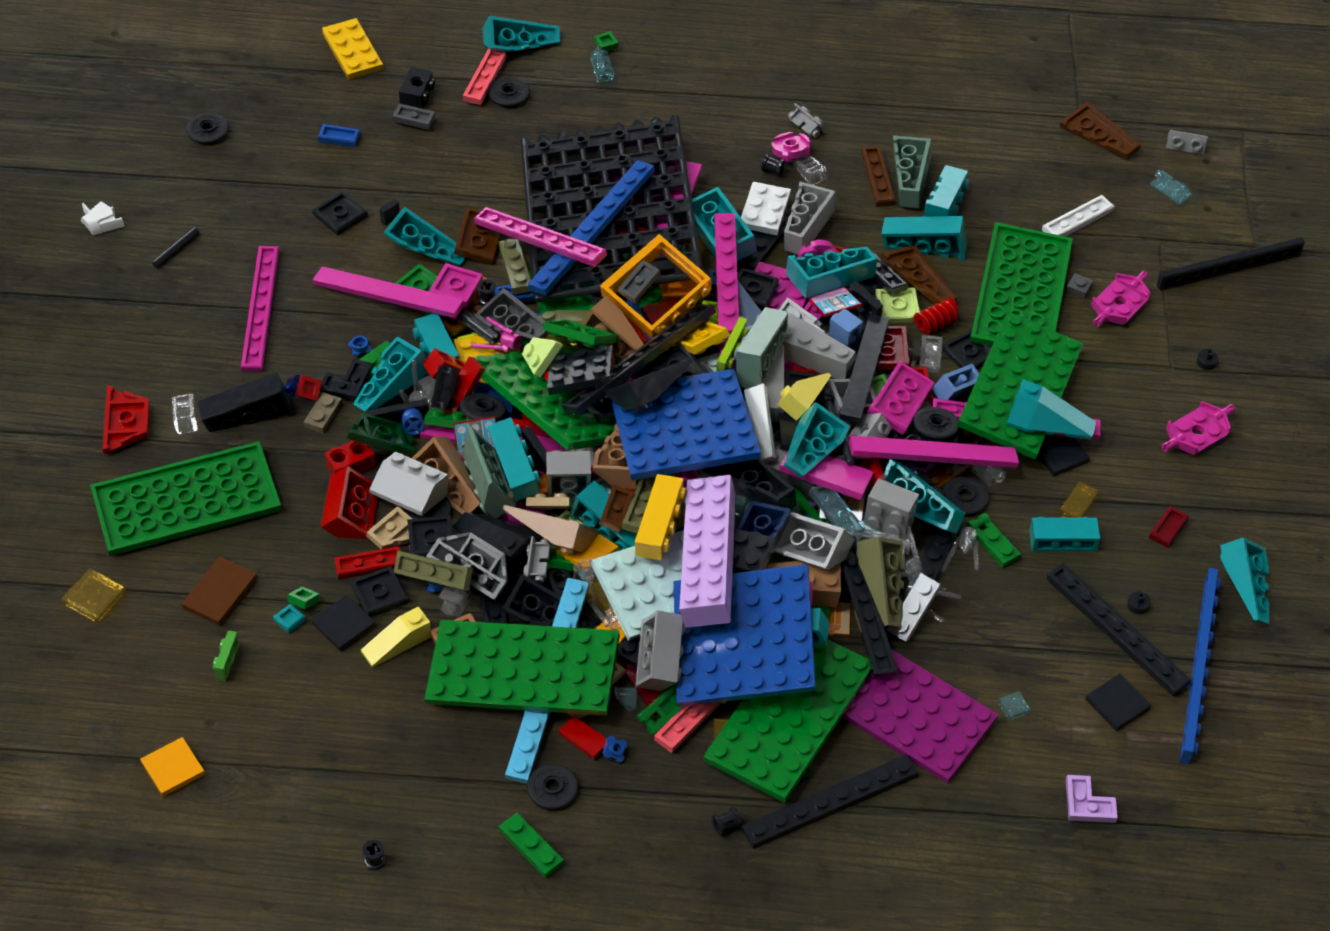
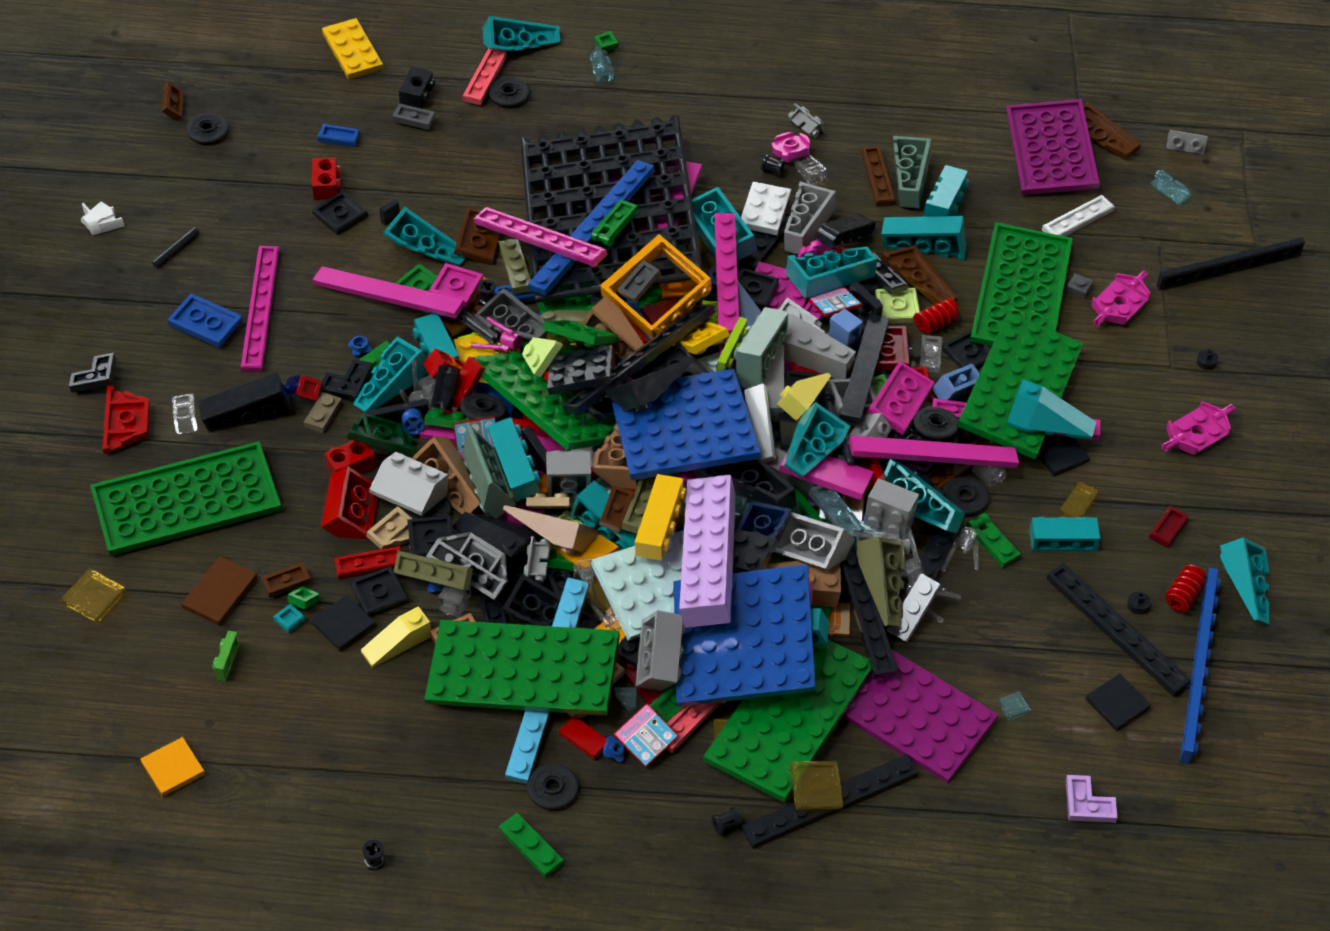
none -> black plate [69,352,116,393]
none -> reddish brown plate [162,81,184,121]
none -> blue plate [167,294,243,348]
none -> reddish brown plate [261,562,311,598]
none -> red brick [312,158,341,200]
none -> green plate [591,200,638,247]
none -> piece [613,703,679,768]
none -> clear yellow tile [790,761,843,809]
none -> black beam [815,213,876,249]
none -> magenta plate [1006,99,1100,195]
none -> red piece [1165,565,1206,613]

